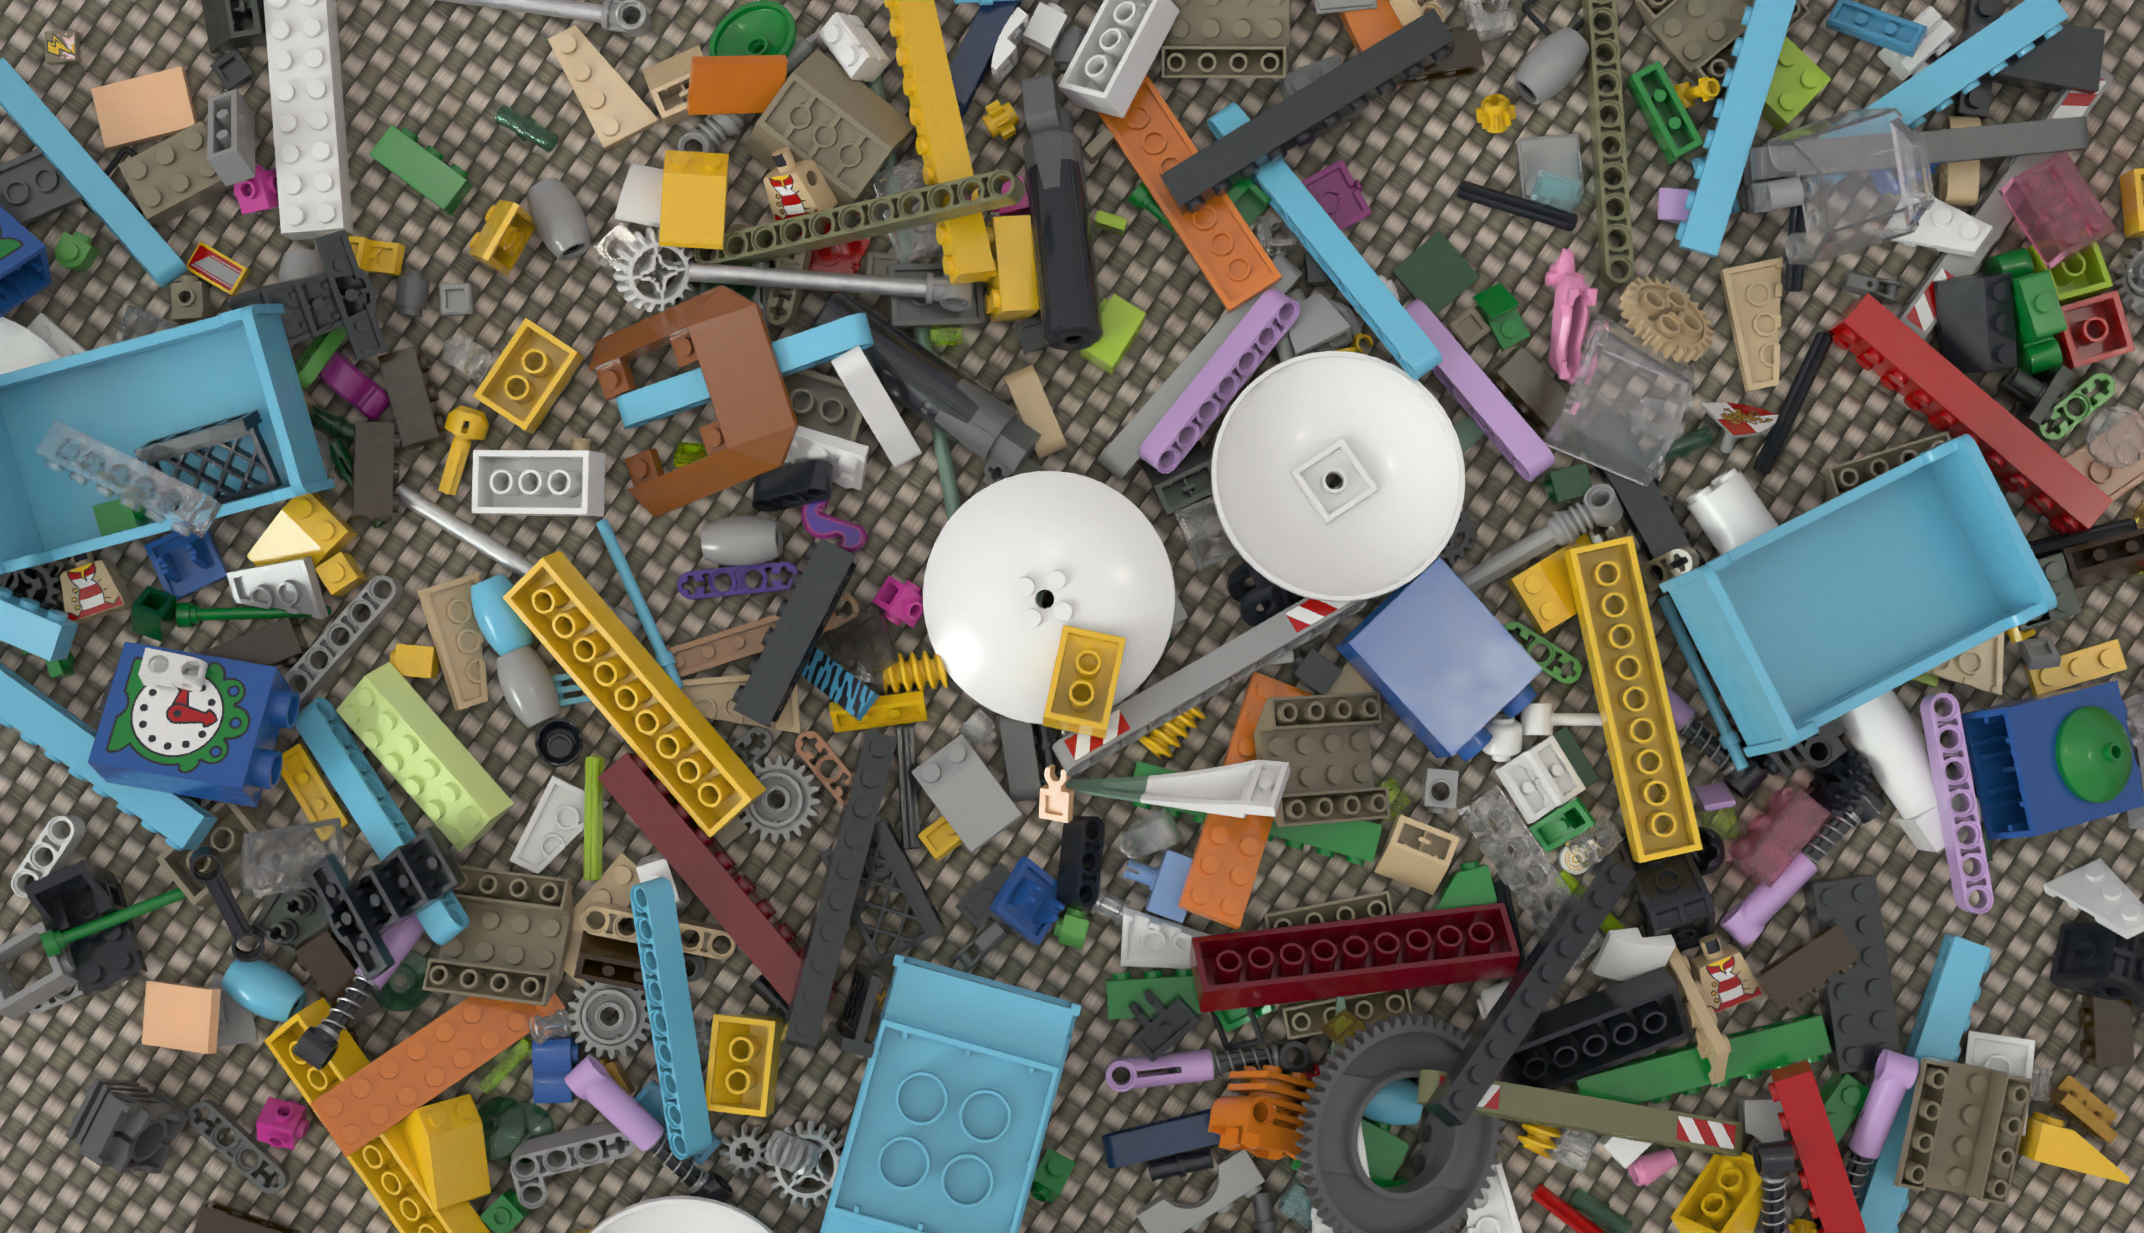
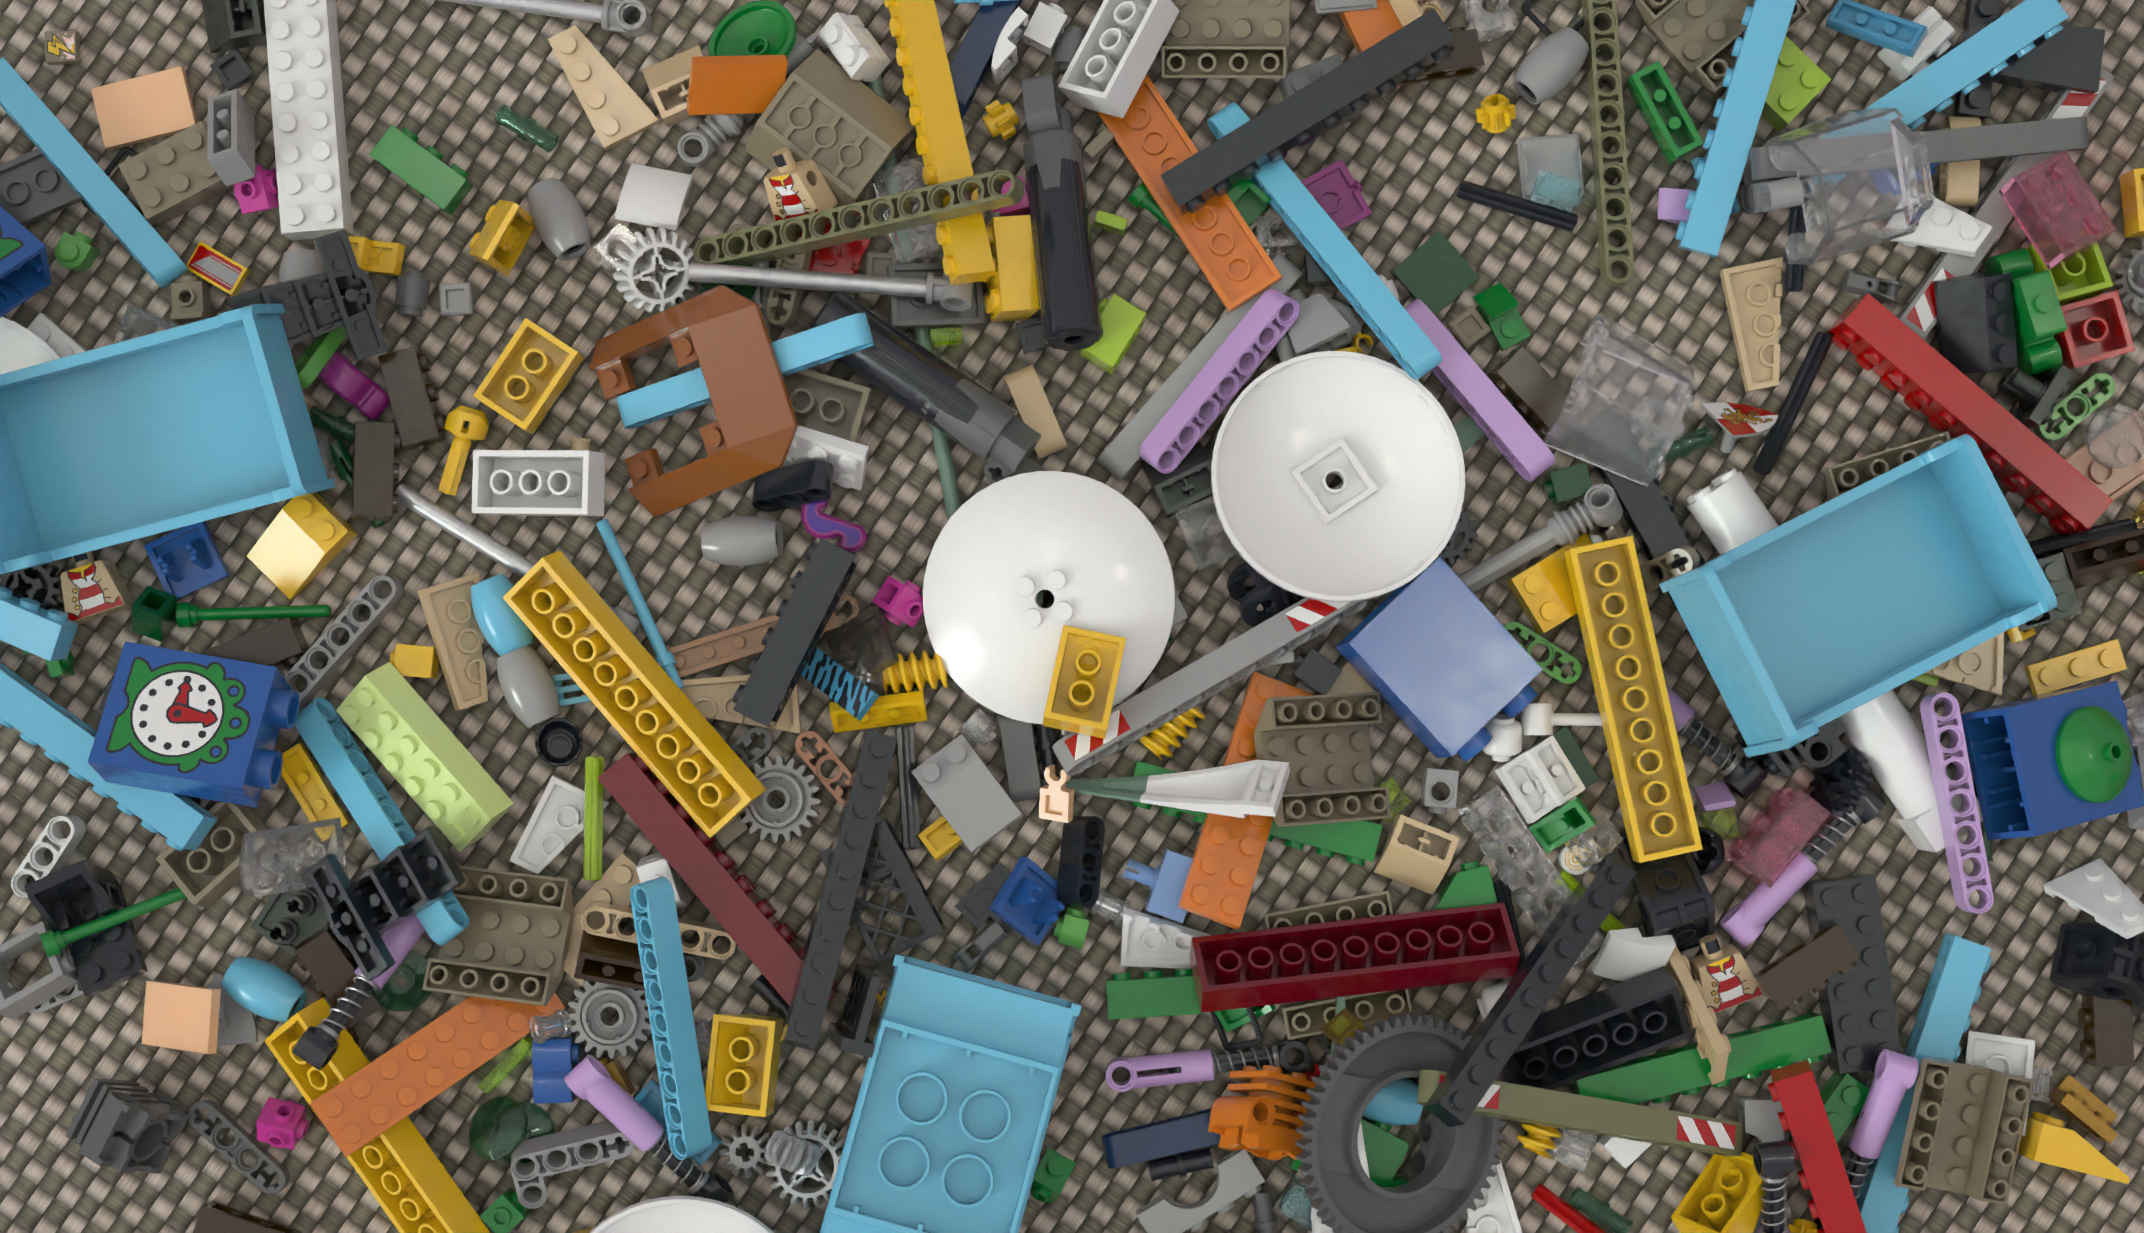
clear brick [35,419,222,539] -> none
green brick [92,493,150,537] -> none
black fence [134,410,283,517] -> none
white leg [138,647,208,691] -> none
black piece [190,846,265,962] -> none
light grey wing [226,556,329,619] -> none
yellow brick [315,552,368,597] -> none
yellow slope [399,1094,491,1211] -> none
clear brick [441,332,496,382] -> none
yellow slope [659,150,729,250] -> none
clear neon green tile [674,442,708,468] -> none
dark purple beam [677,562,799,600] -> none
white beam [831,345,922,469] -> none
clear piece [1119,809,1183,859] -> none
black hinge [1129,989,1201,1062] -> none
bright pink animal [1545,247,1598,386] -> none
tan gear [1619,276,1714,363] -> none
bright pink cone [1627,1148,1677,1186] -> none
medium azure bar [1658,595,1749,771] -> none
yellow bar [1673,76,1720,108] -> none
light grey tile [2018,637,2061,670] -> none

